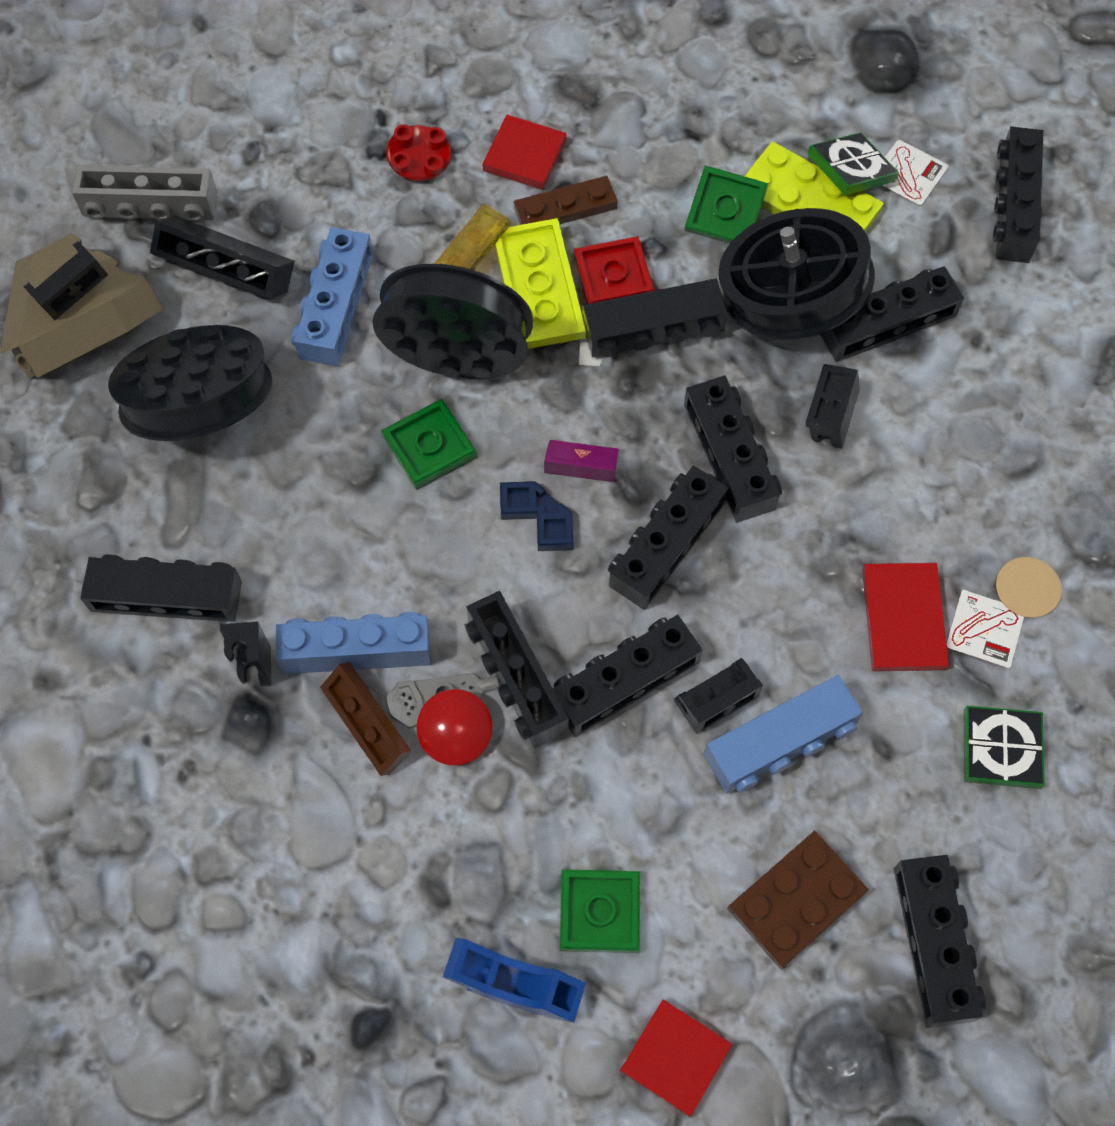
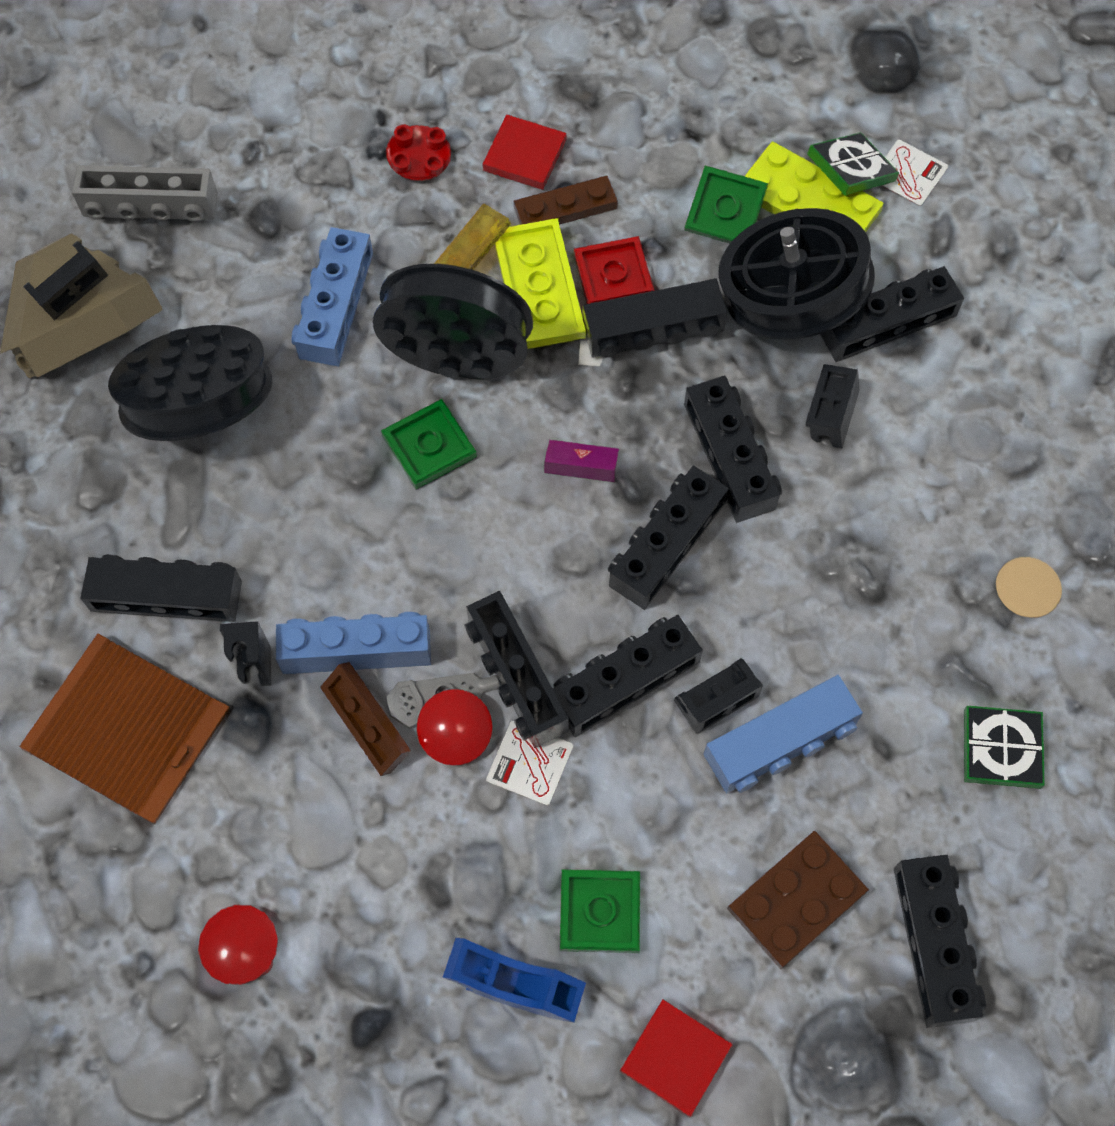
black brick [149,216,295,300] -> none
dark blue tile [500,481,574,551] -> none
red tile [862,563,949,671] -> none
white sticker [946,590,1024,668] -> none
black brick [993,126,1044,263] -> none
none -> dark orange door [19,633,230,825]
none -> red dish [198,905,278,985]
none -> white sticker [486,721,573,805]

